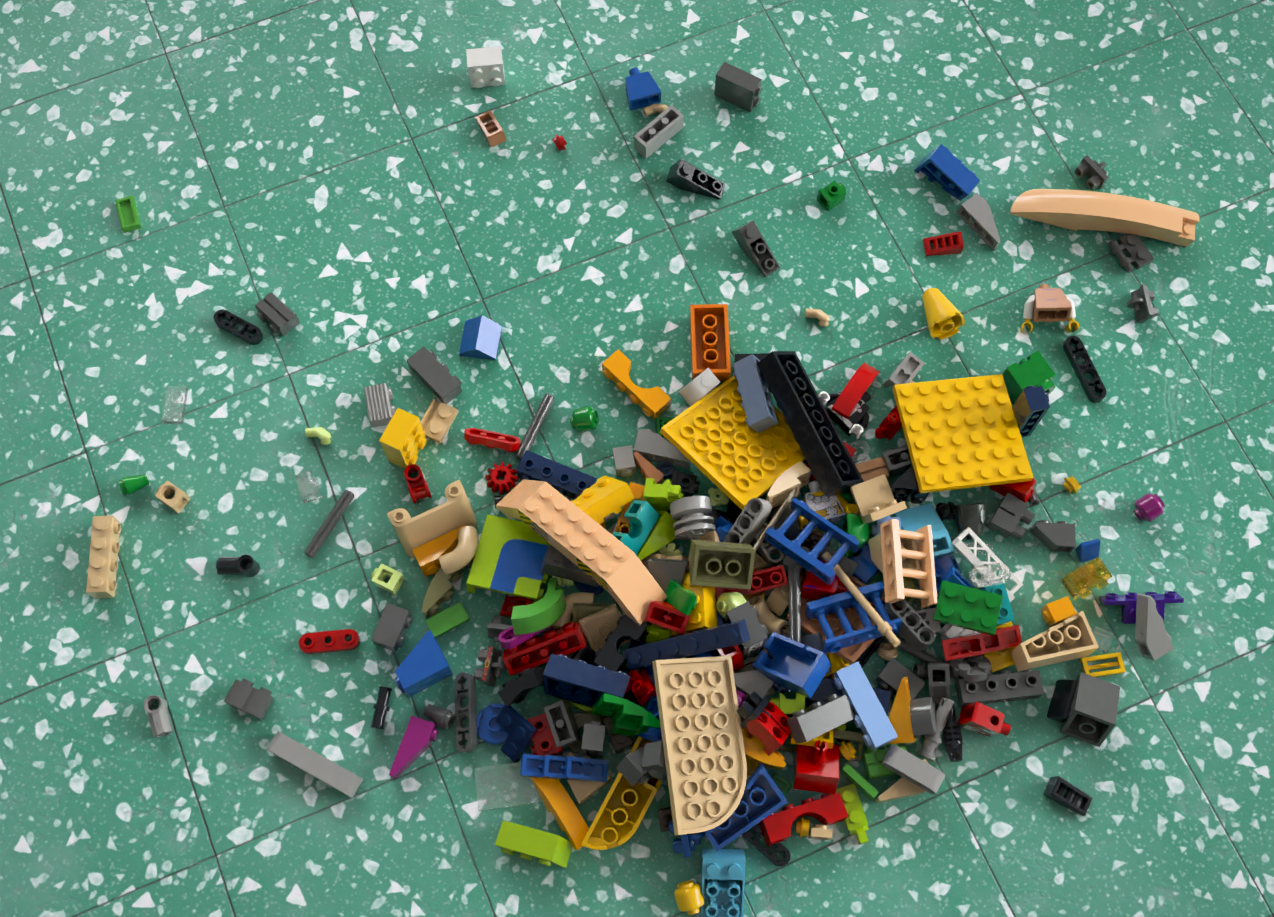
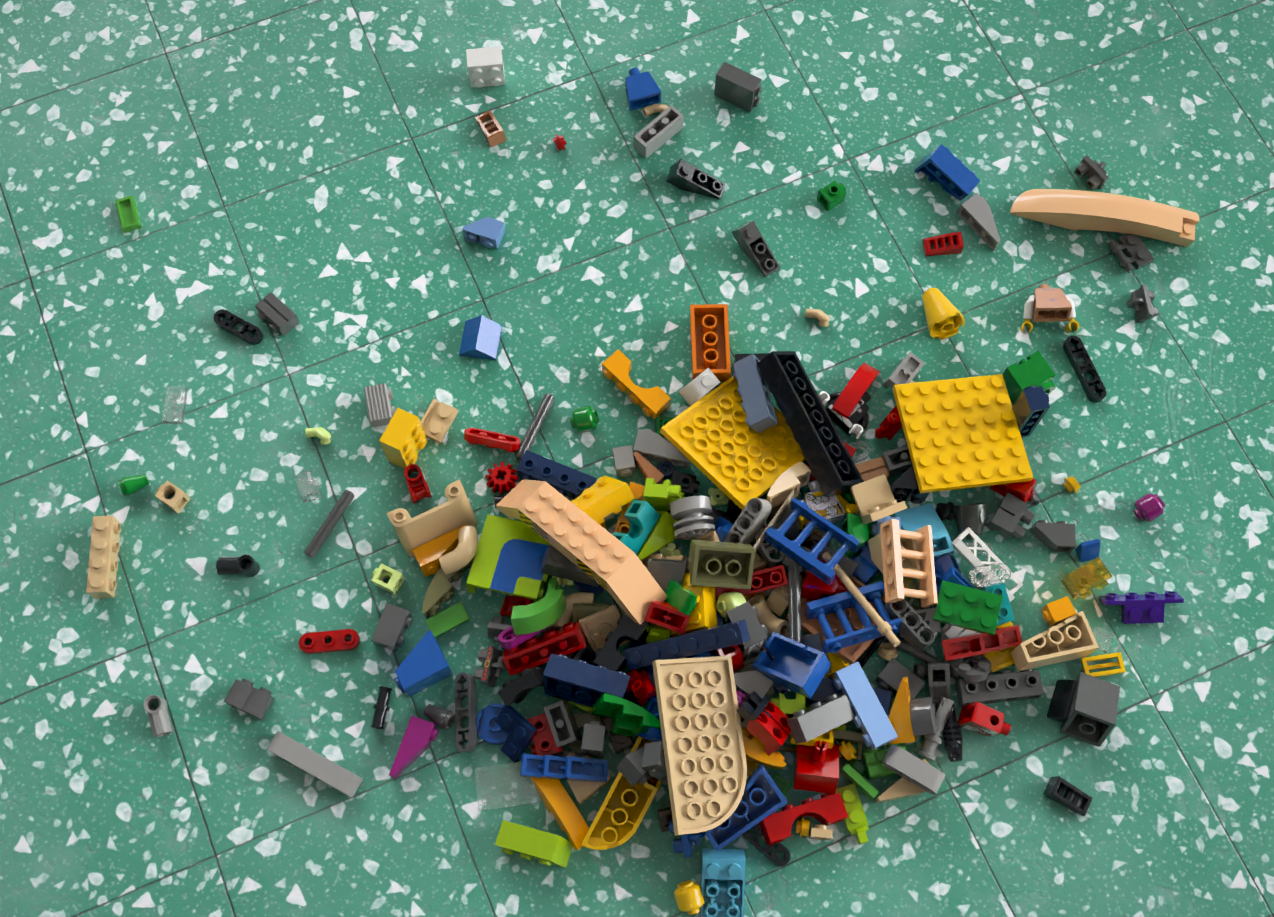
dark grey brick [407,347,462,404] -> none
light grey slope [1135,593,1174,661] -> none
none -> medium blue slope [462,217,505,249]
none -> dark green tile [847,758,867,777]

